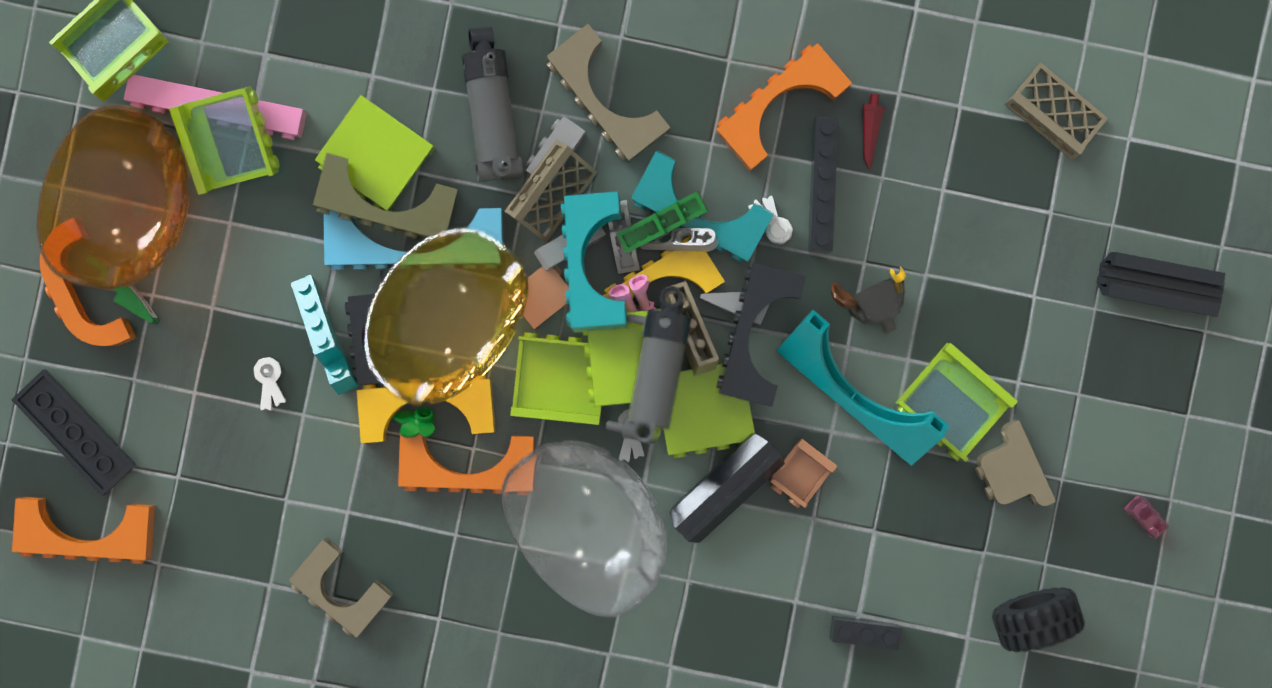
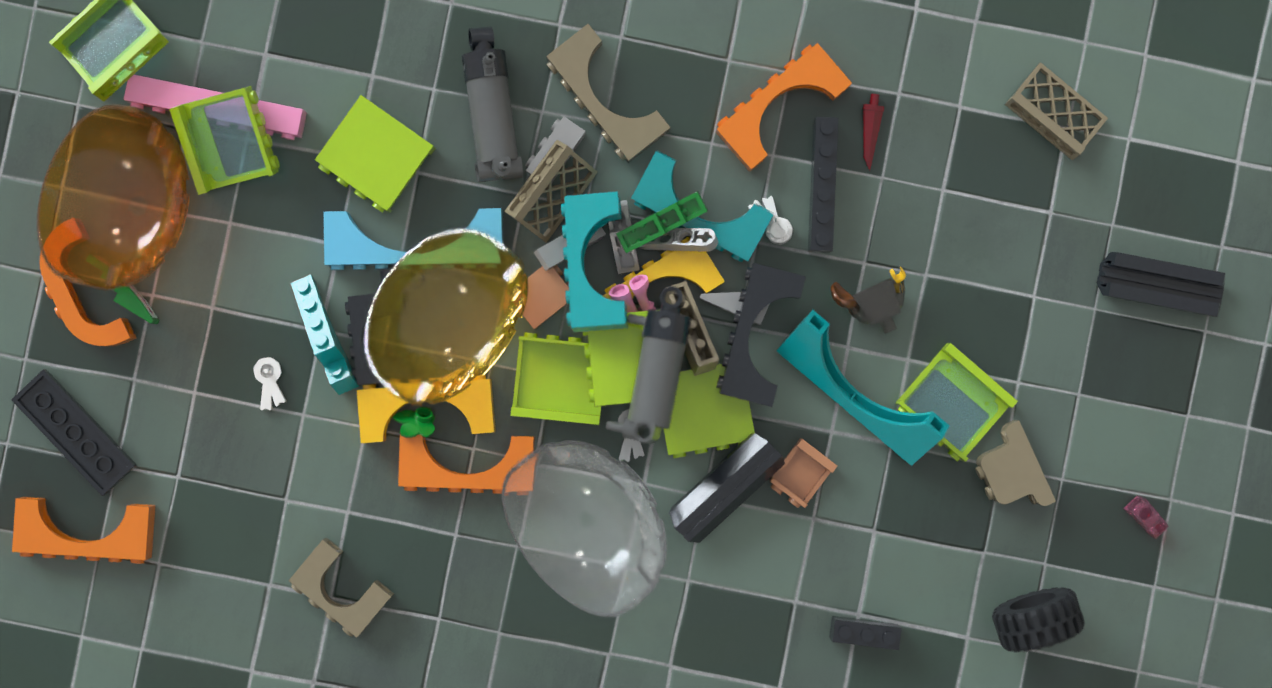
olive arch [312,153,458,245] -> none

